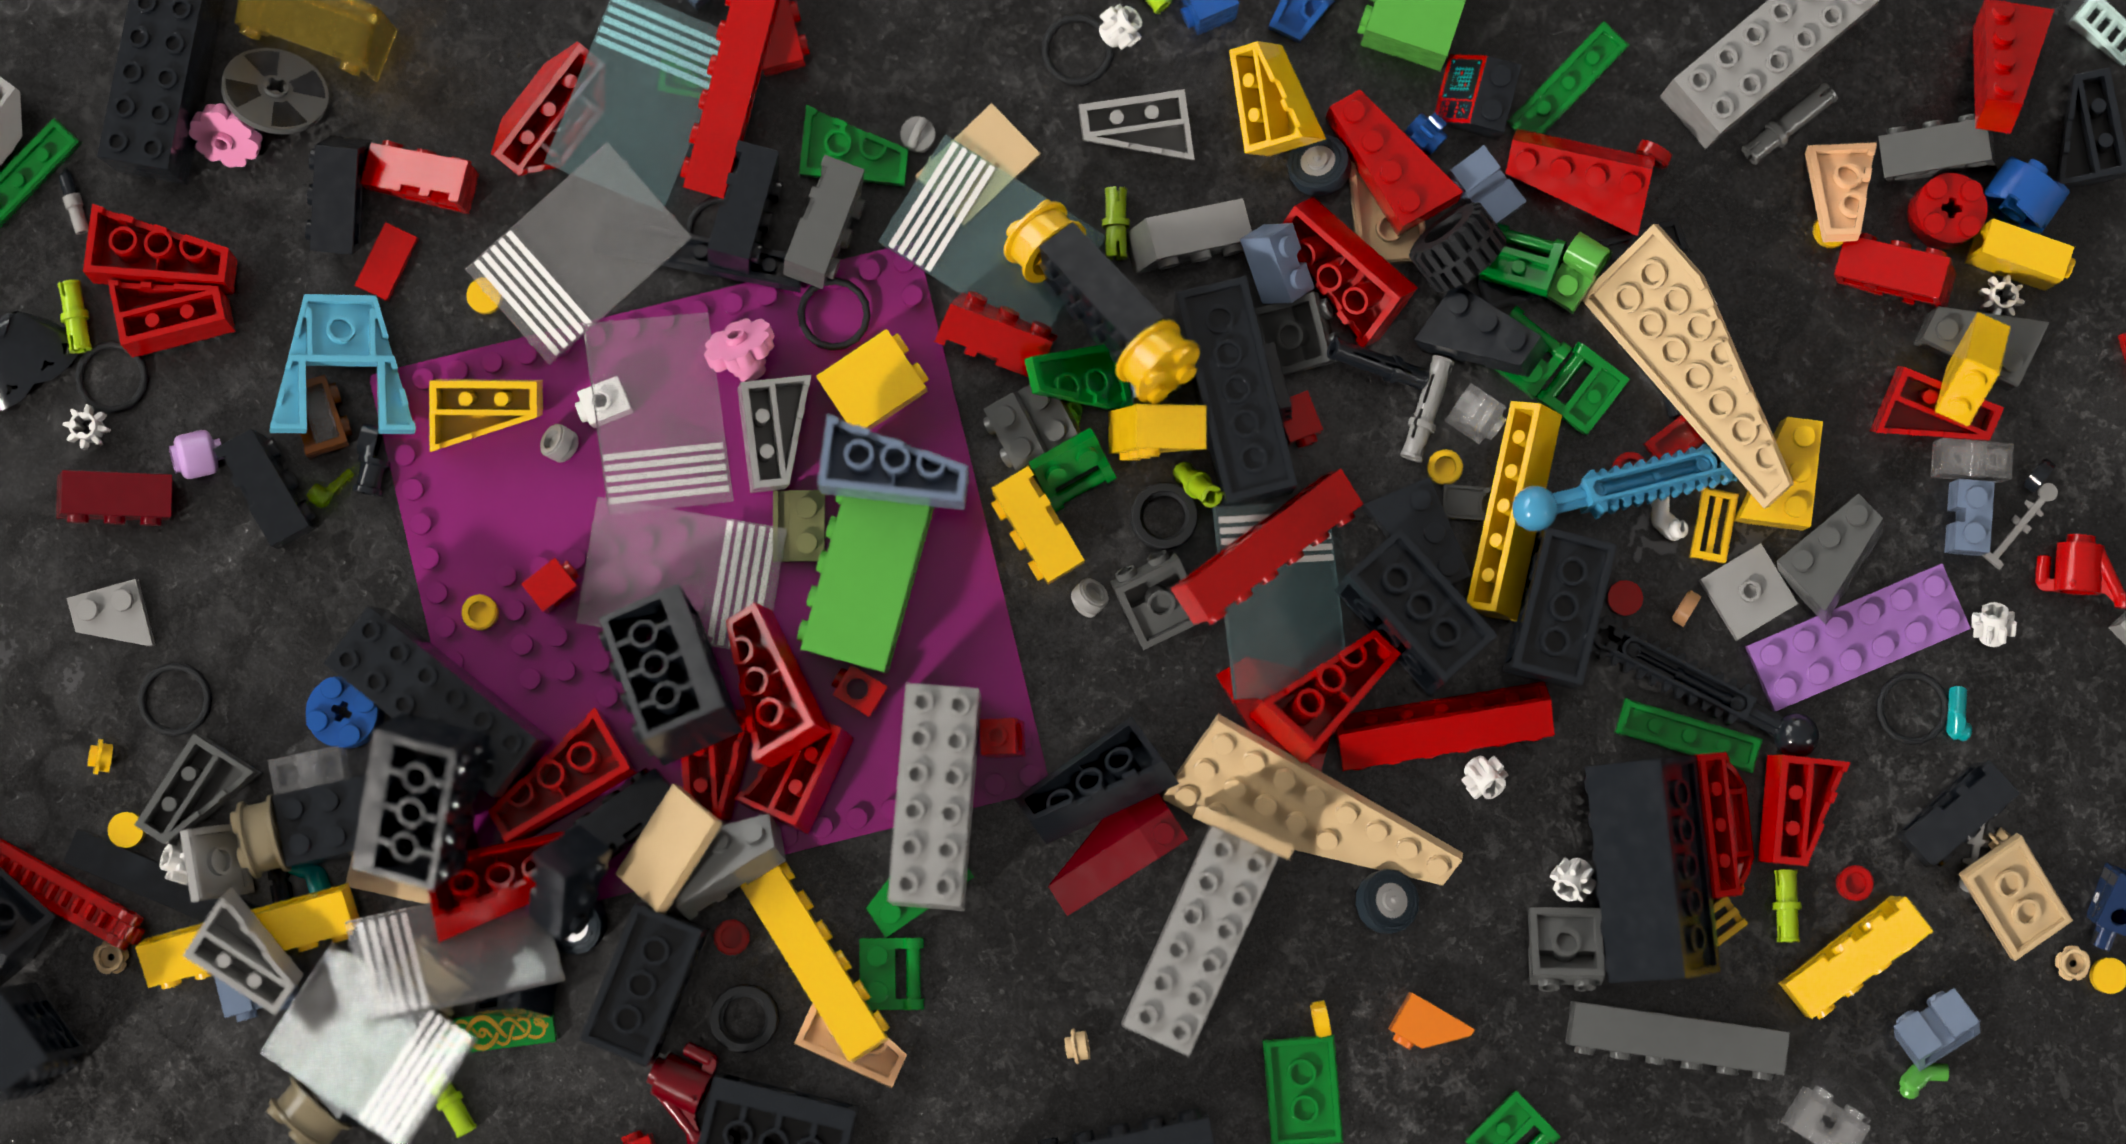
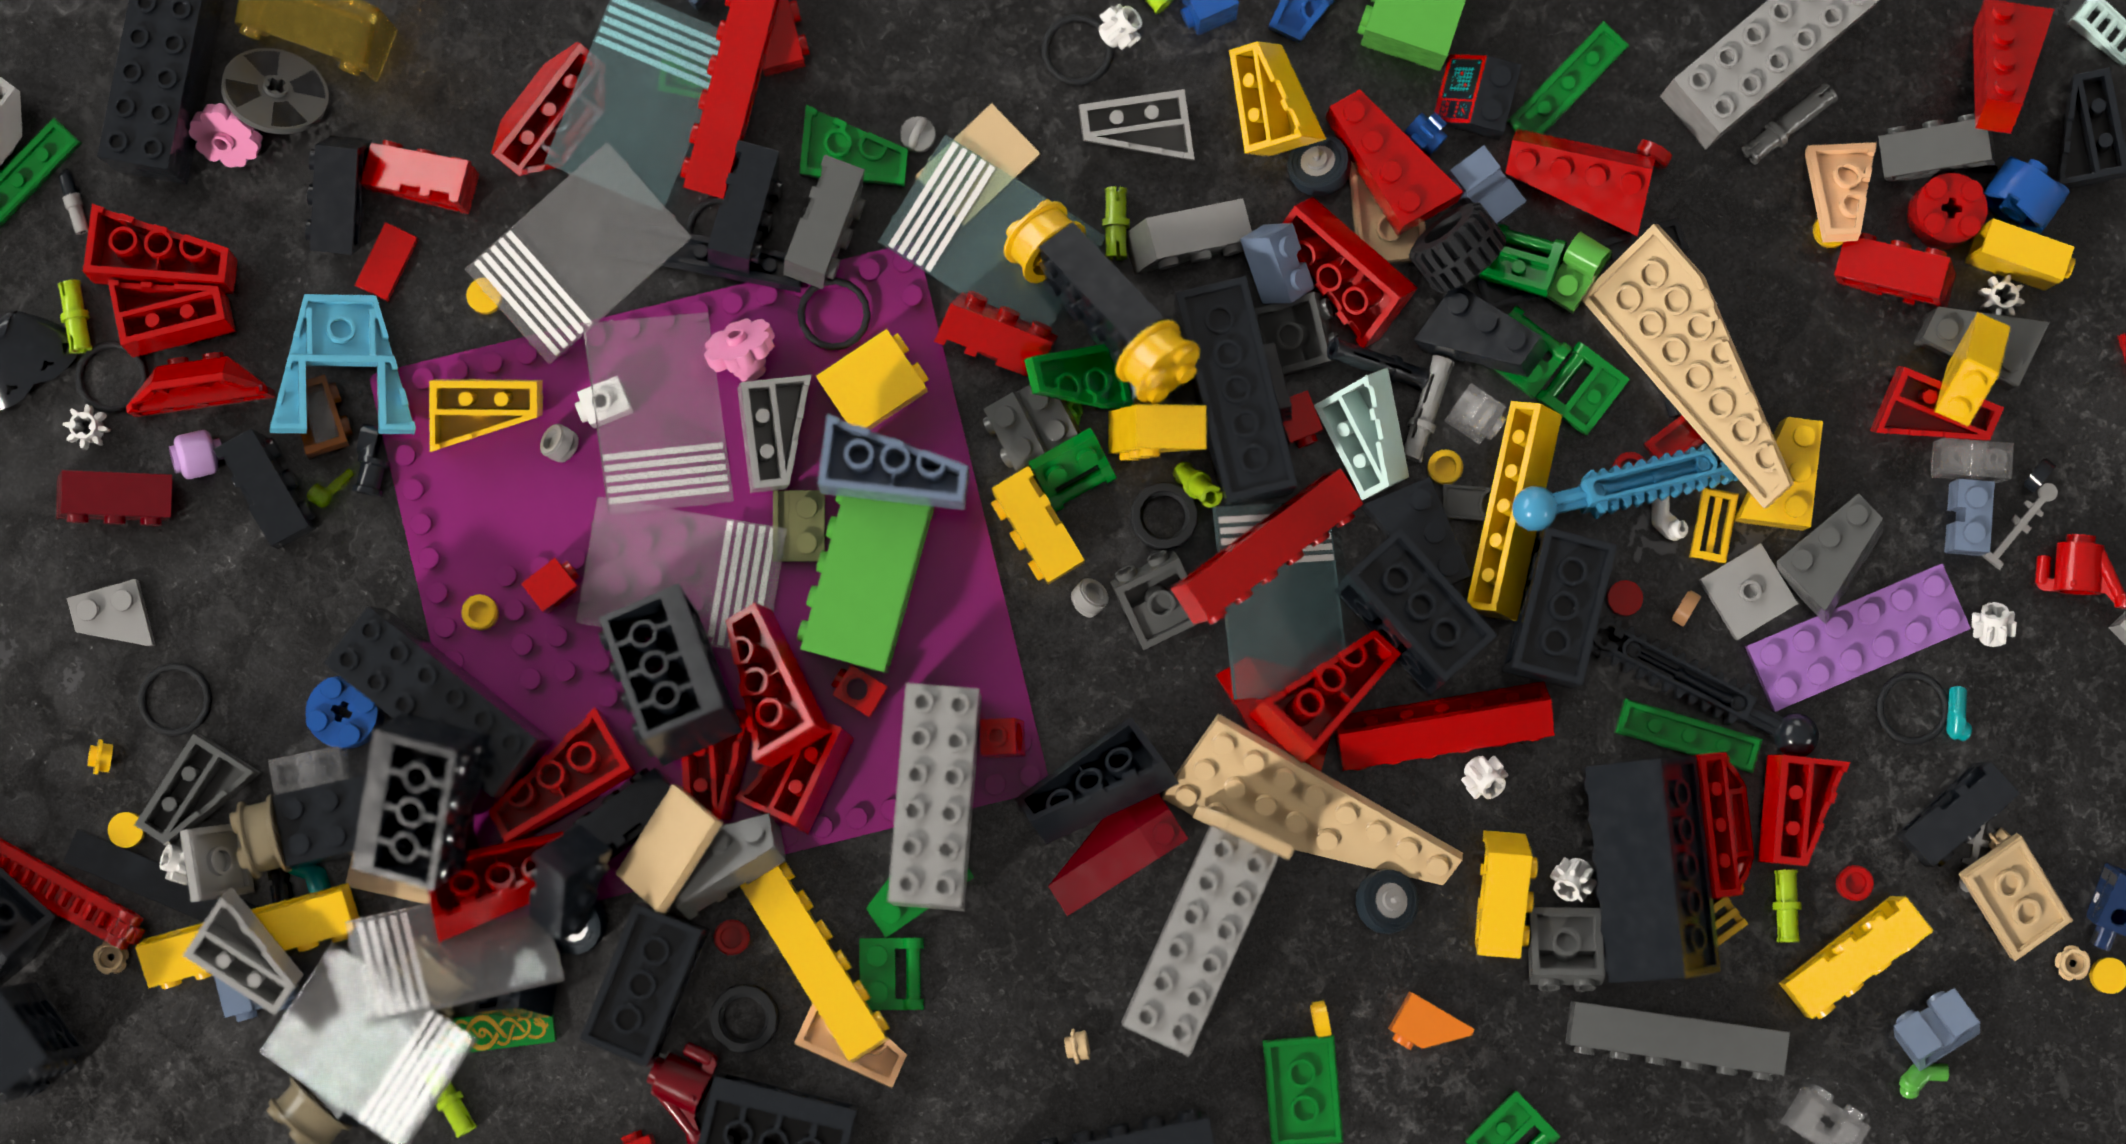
none -> red wedge [126,352,275,417]
none -> light aqua wedge [1314,368,1409,500]
none -> yellow wedge [1475,830,1538,958]

